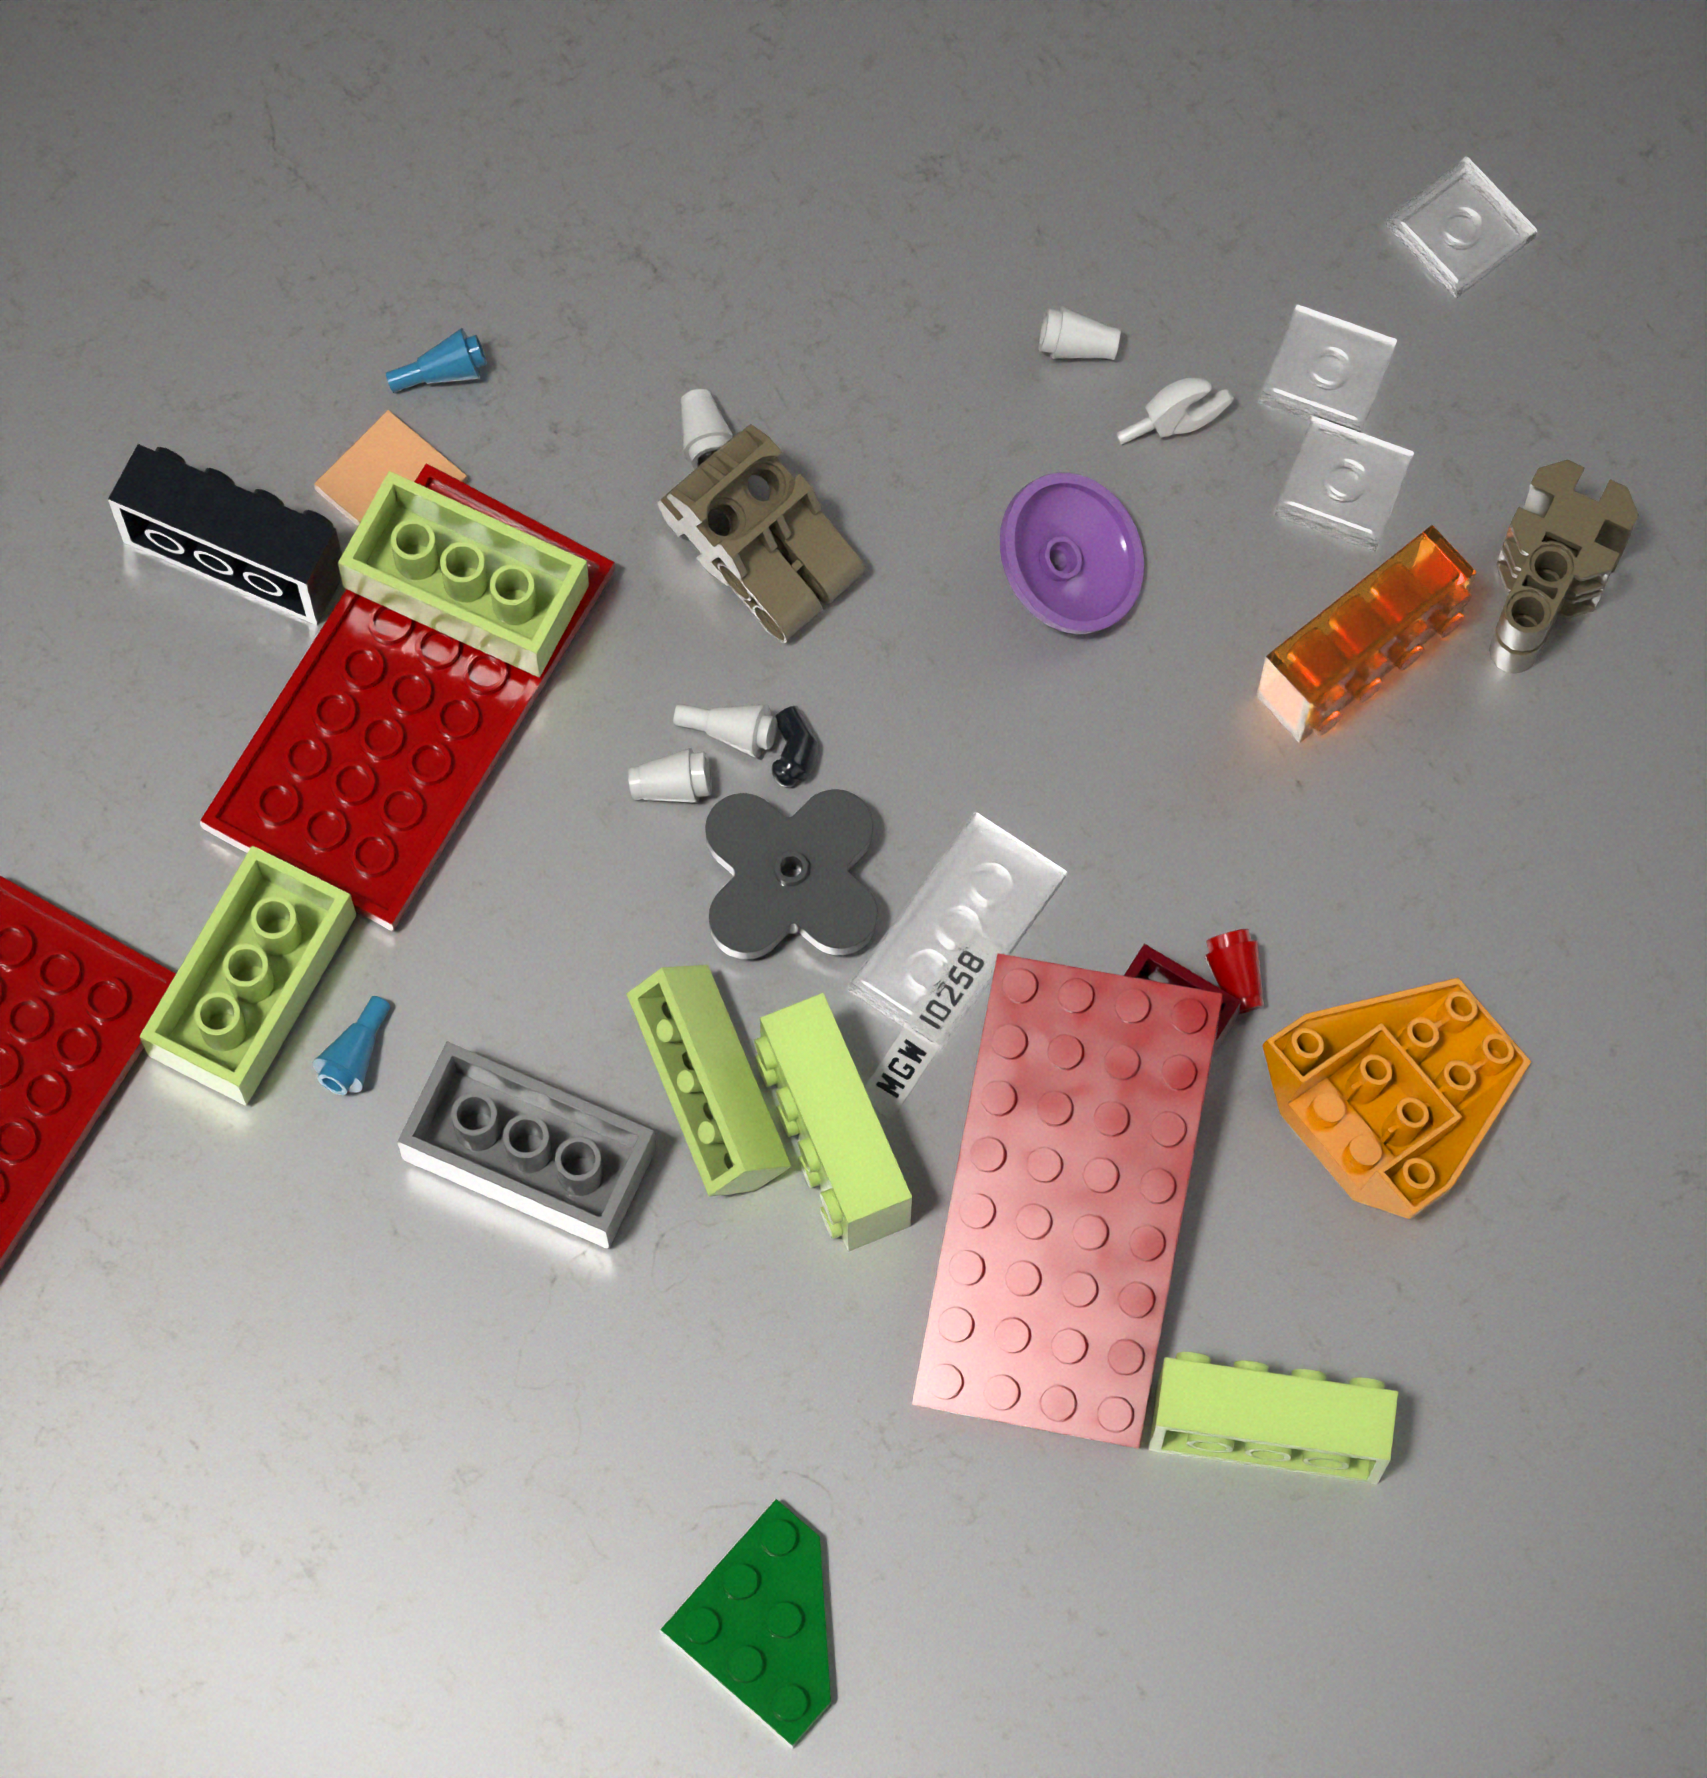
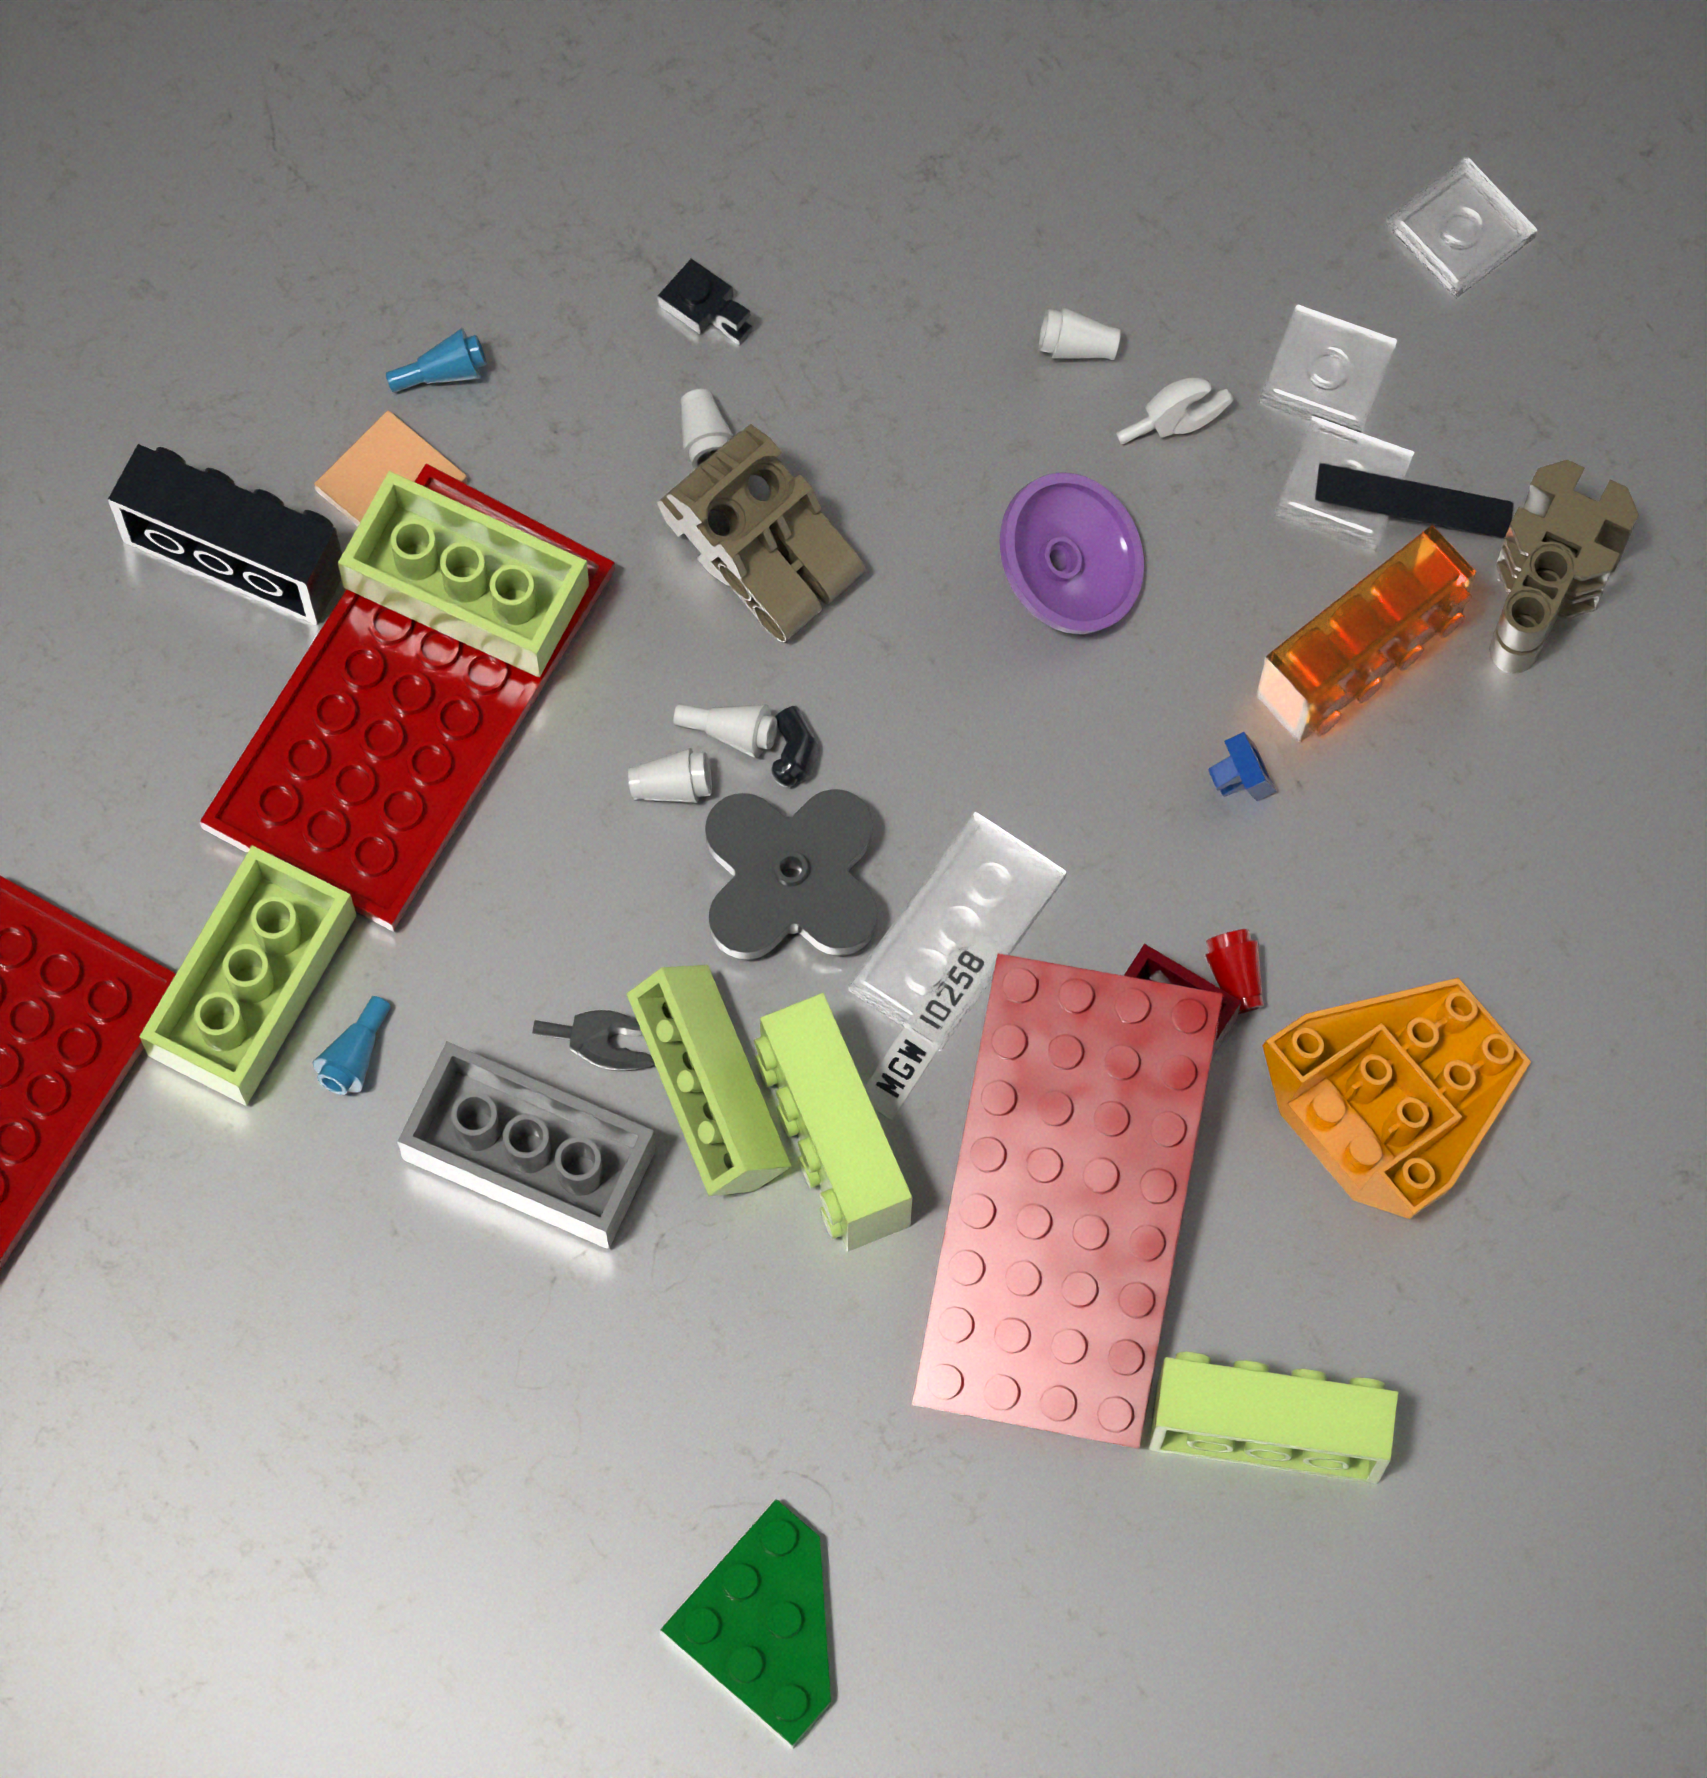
none -> dark grey hand [532,1010,654,1071]
none -> black plate [657,258,753,346]
none -> blue tile [1208,732,1277,801]
none -> black sticker [1315,463,1514,539]

